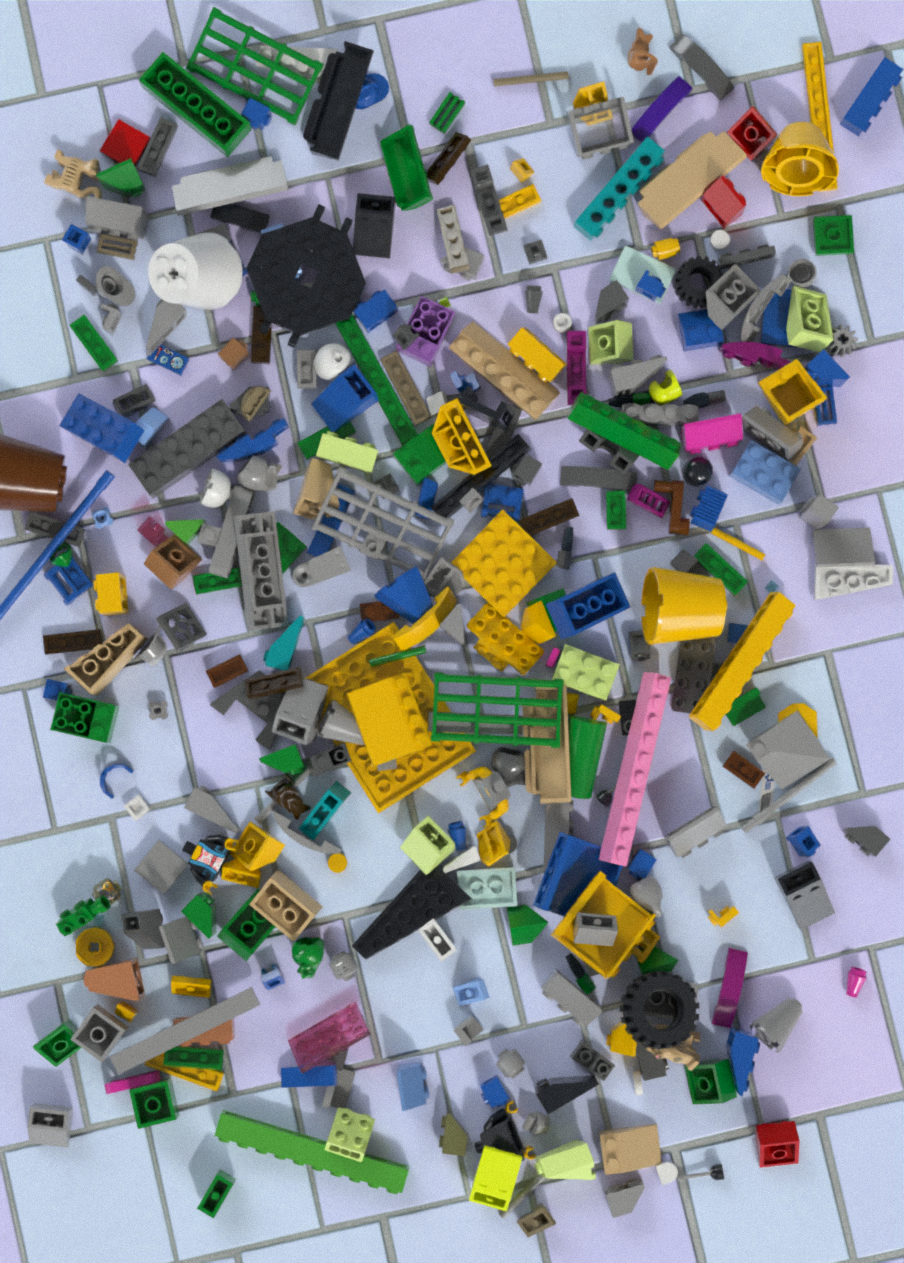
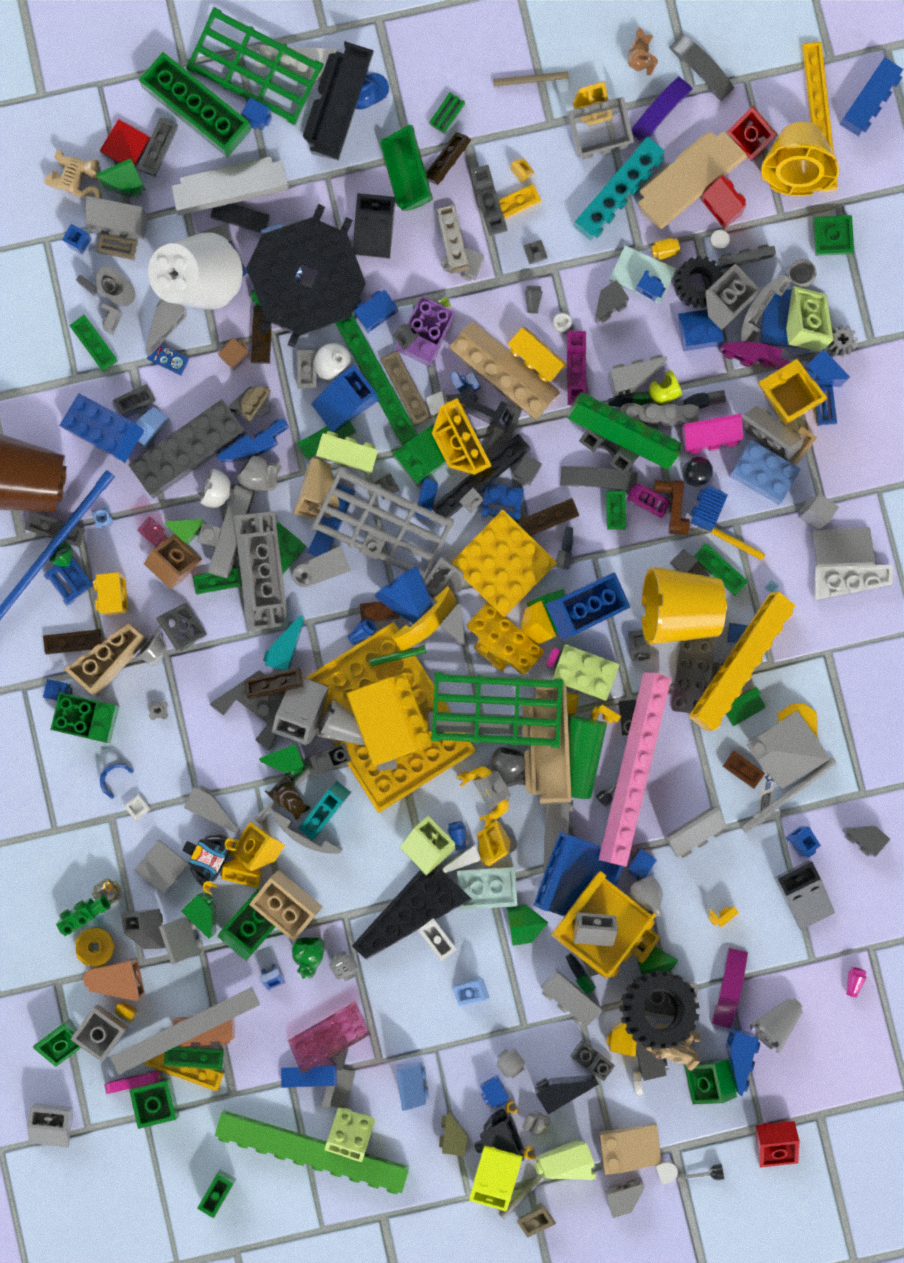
yellow plate [171,975,211,998] -> none
reddish brown plate [206,654,249,688] -> none
yellow tile [328,853,348,873] -> none
light grey panel [454,1014,483,1046] -> none
yellowish green slope [588,320,634,365] -> none

